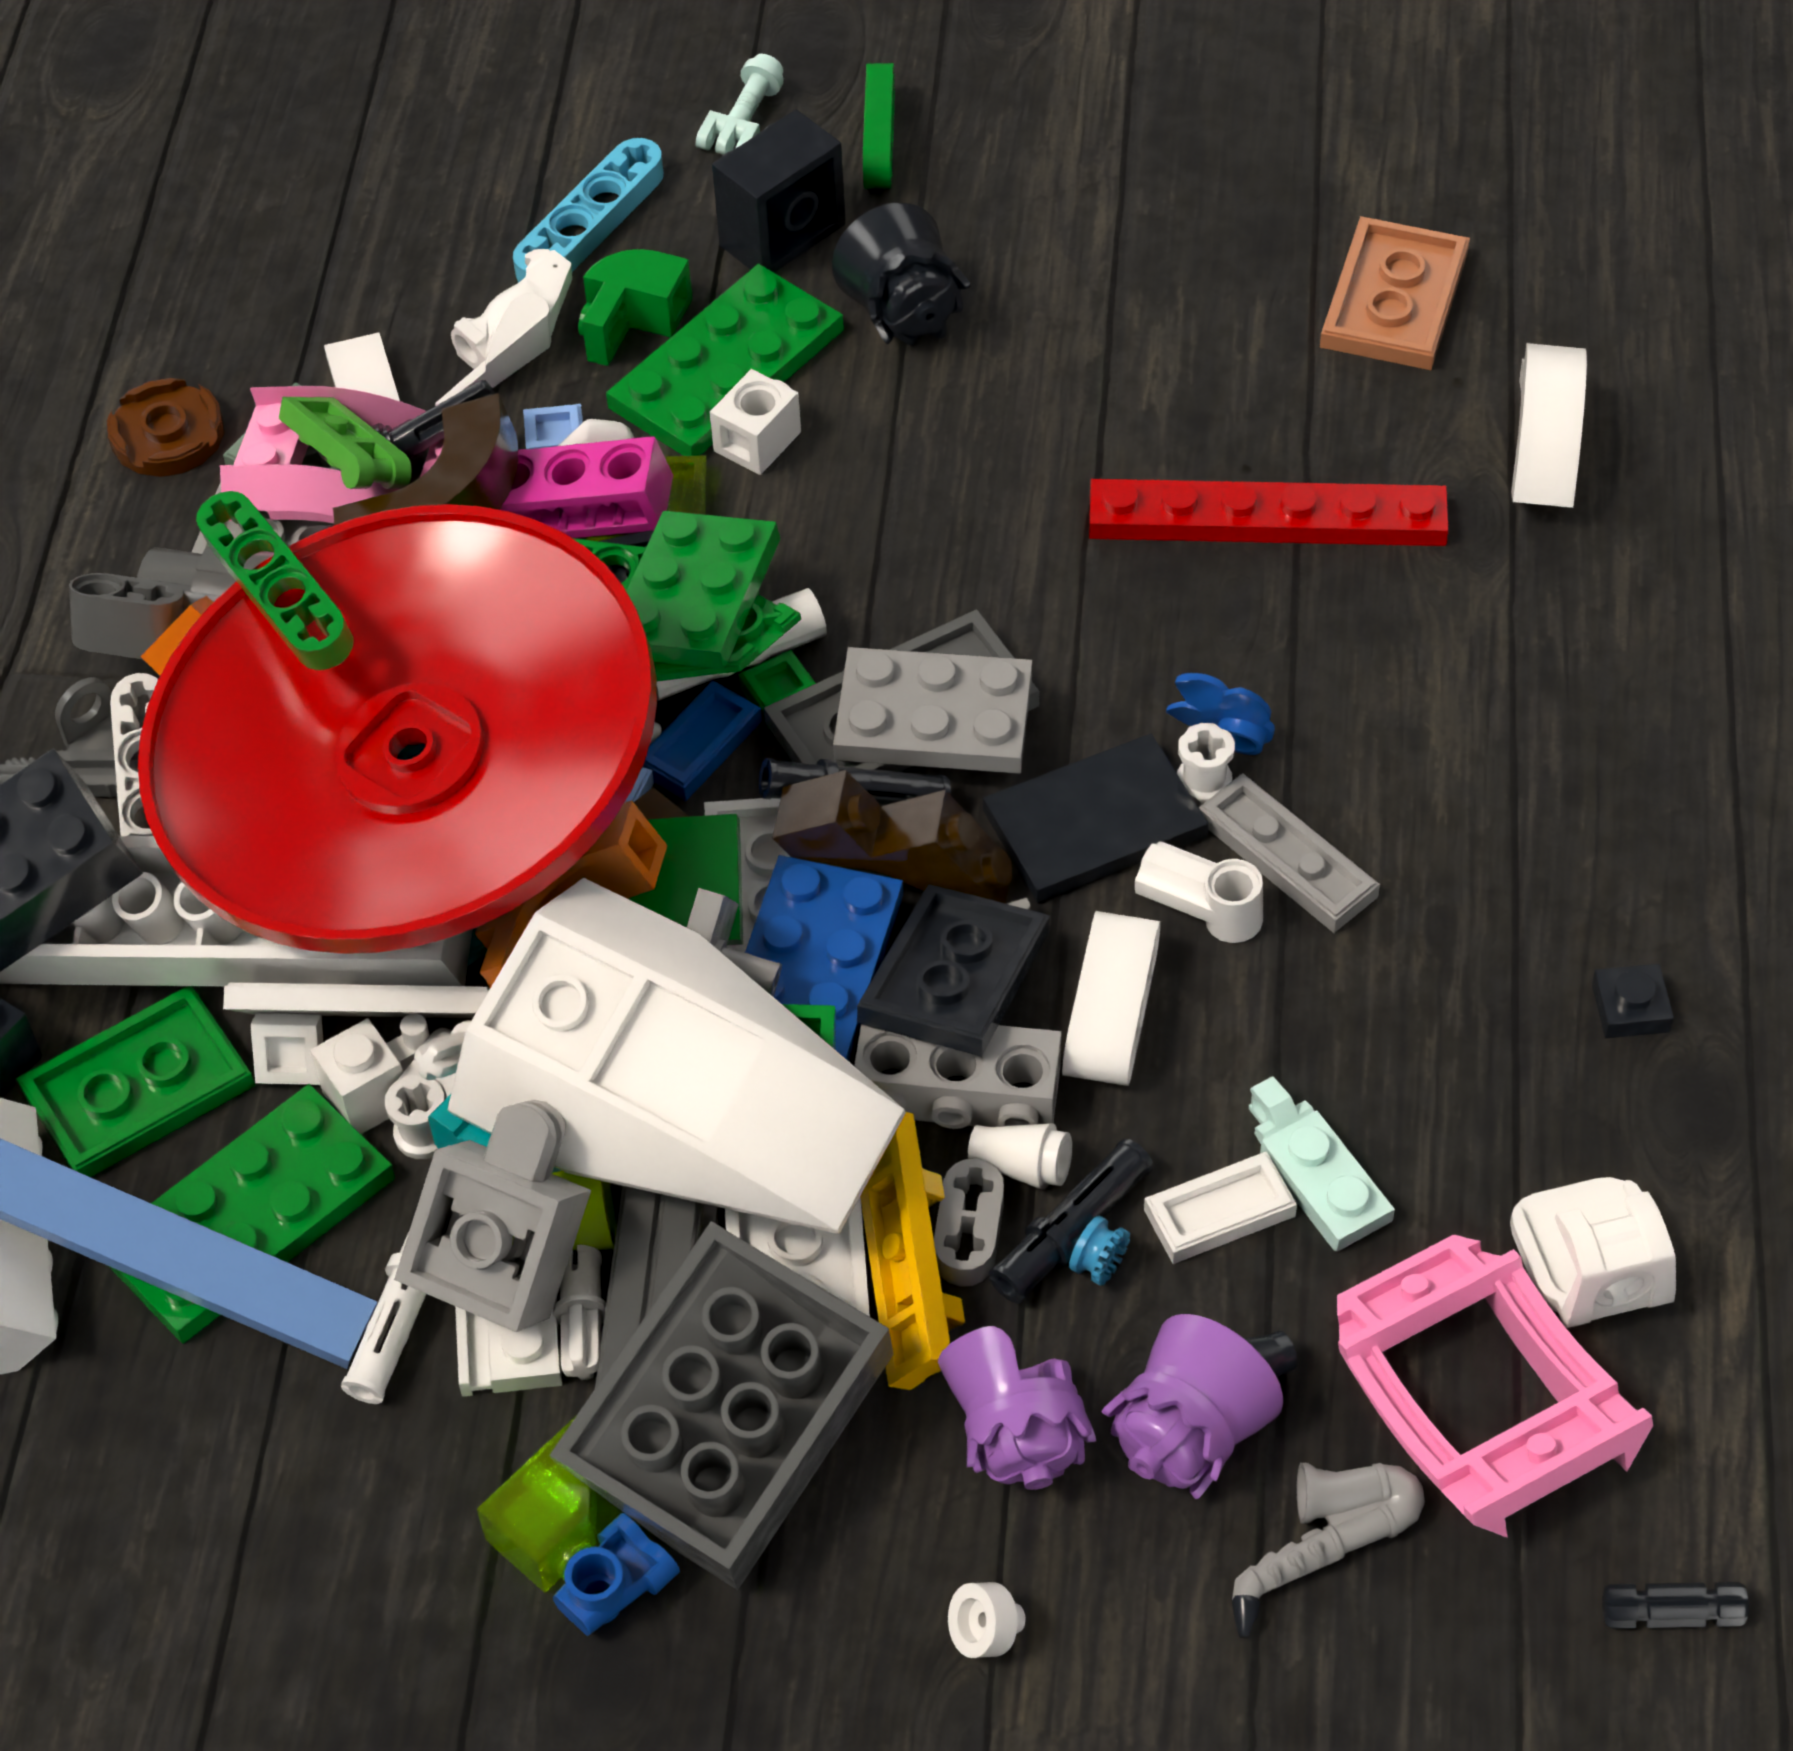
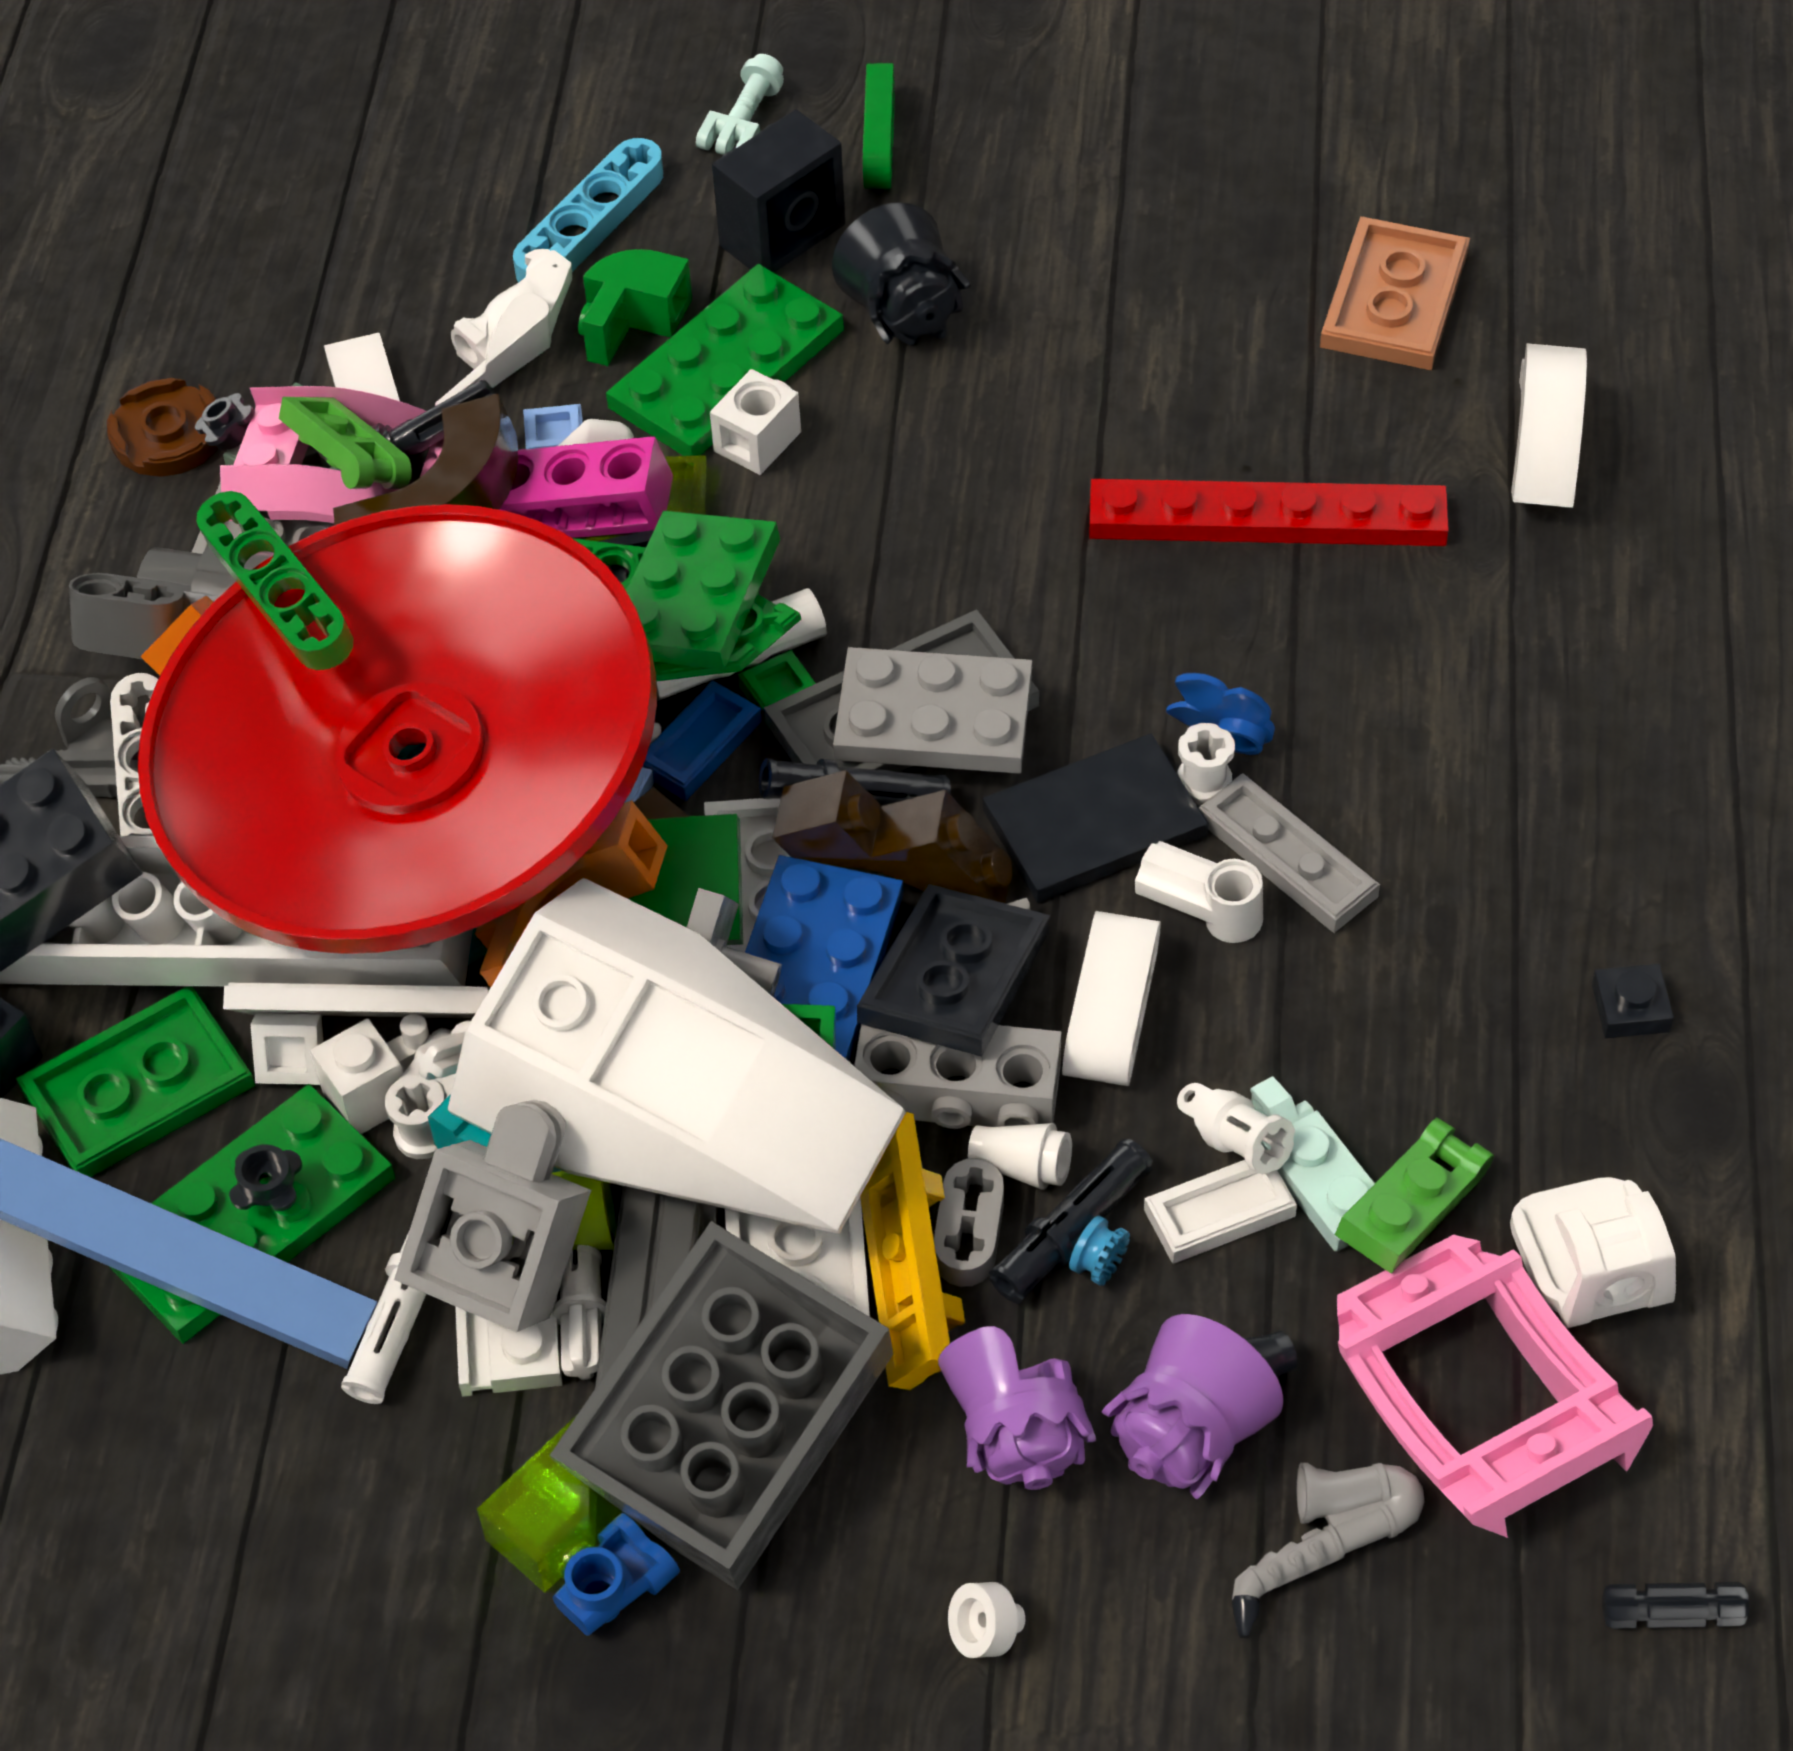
none -> black plate [195,393,255,451]
none -> black plate [229,1144,303,1211]
none -> white piece [1177,1083,1295,1175]
none -> bright green plate [1334,1117,1494,1274]

